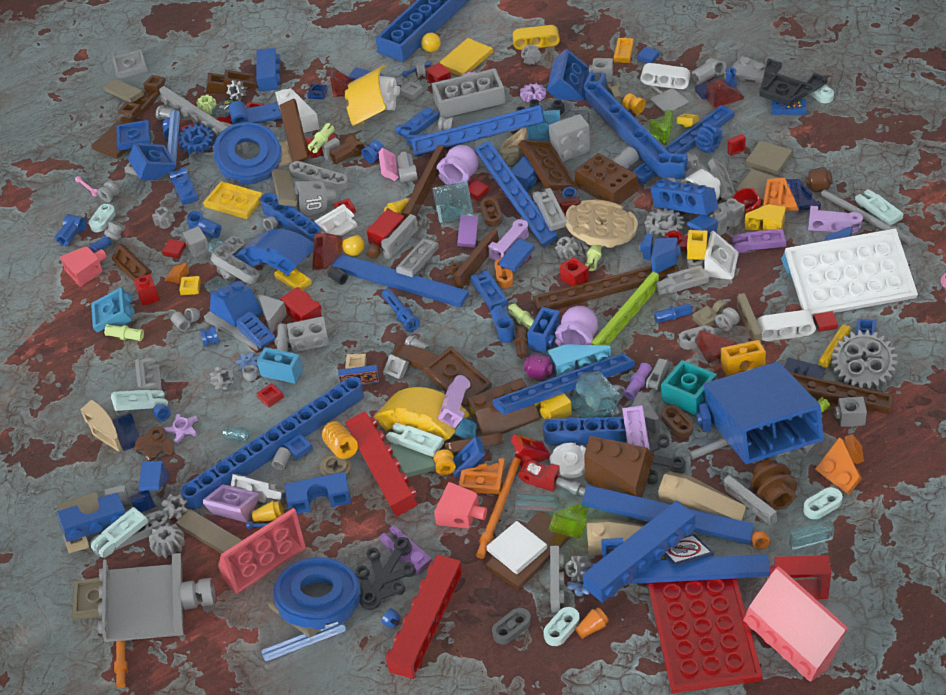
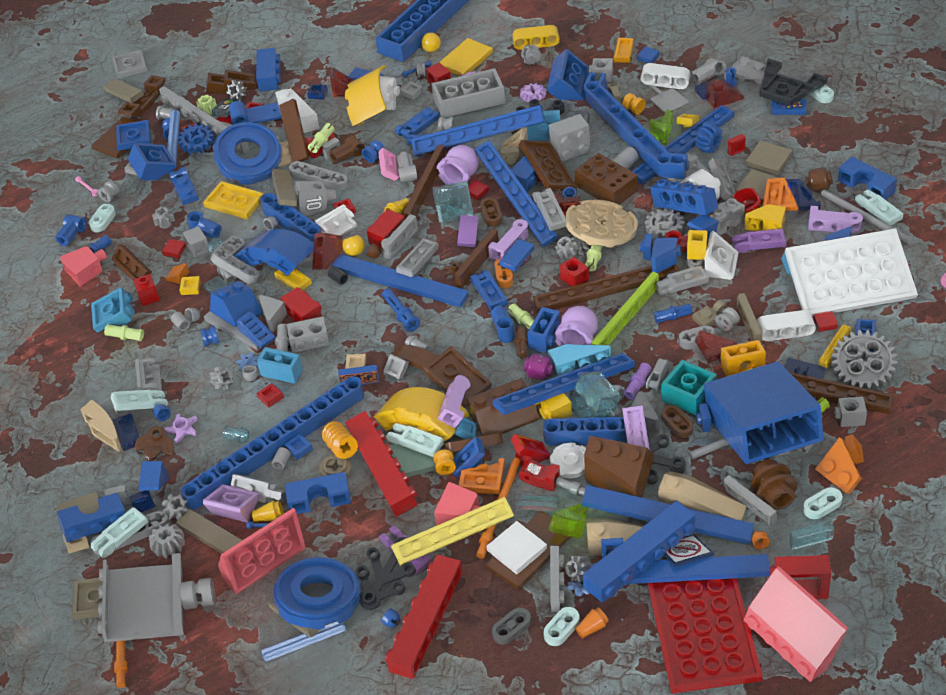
light grey wheel [104,220,125,240] -> none
none -> light yellow tile [391,497,514,566]
none -> blue arch [838,157,897,200]

